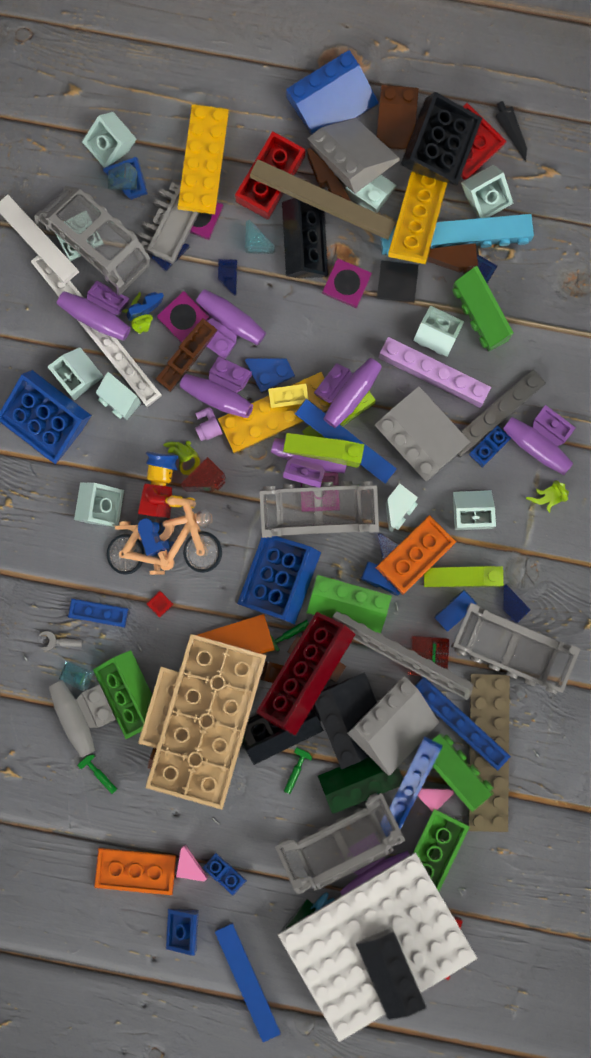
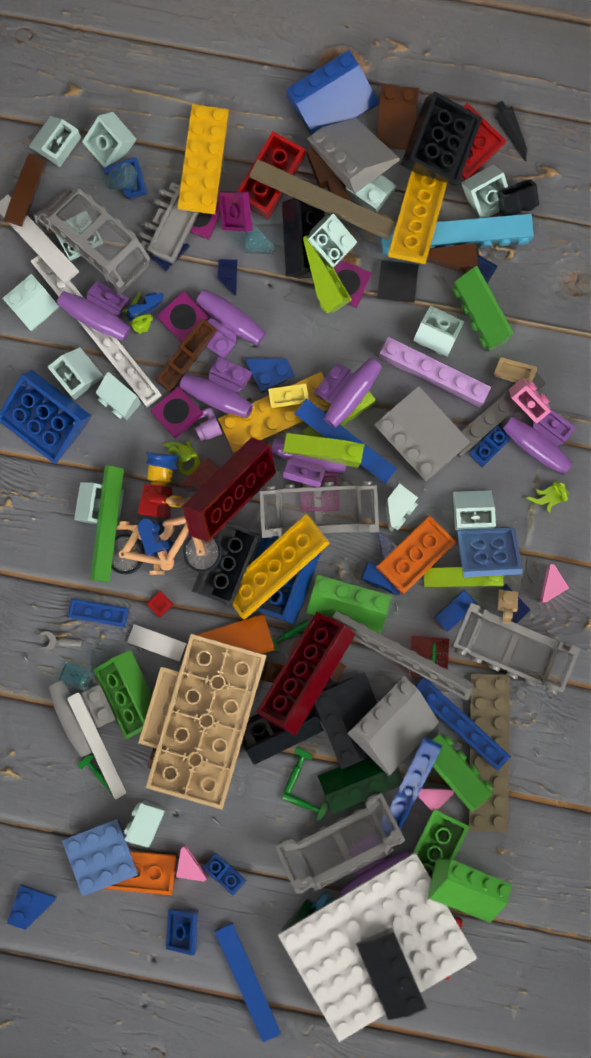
none -> light aqua slope [3,274,60,331]
none -> reddish brown slope [4,154,47,227]
none -> blue wing [7,885,57,930]
none -> light aqua slope [29,116,81,167]
none -> medium blue plate [62,819,138,897]
none -> white sticker [67,693,126,799]
none -> bright green tile [90,465,124,583]
none -> light aqua slope [124,800,166,848]
none -> white slope [127,624,187,662]
none -> magenta tile [150,386,204,439]
none -> dark red brick [182,438,276,543]
none -> black slope [192,522,260,606]
none -> magenta tile [218,191,253,232]
none -> yellow plate [232,514,330,620]
none -> green piece [282,792,329,821]
none -> lime slope [303,236,352,313]
none -> light aqua slope [307,213,357,268]
none -> bright green slope [428,859,512,923]
none -> medium blue plate [457,528,523,577]
none -> tan tile [494,357,537,383]
none -> black brick [497,179,539,216]
none -> tan plate [497,590,518,624]
none -> bright pink brick [508,377,551,424]
none -> bright pink slope [539,564,569,603]

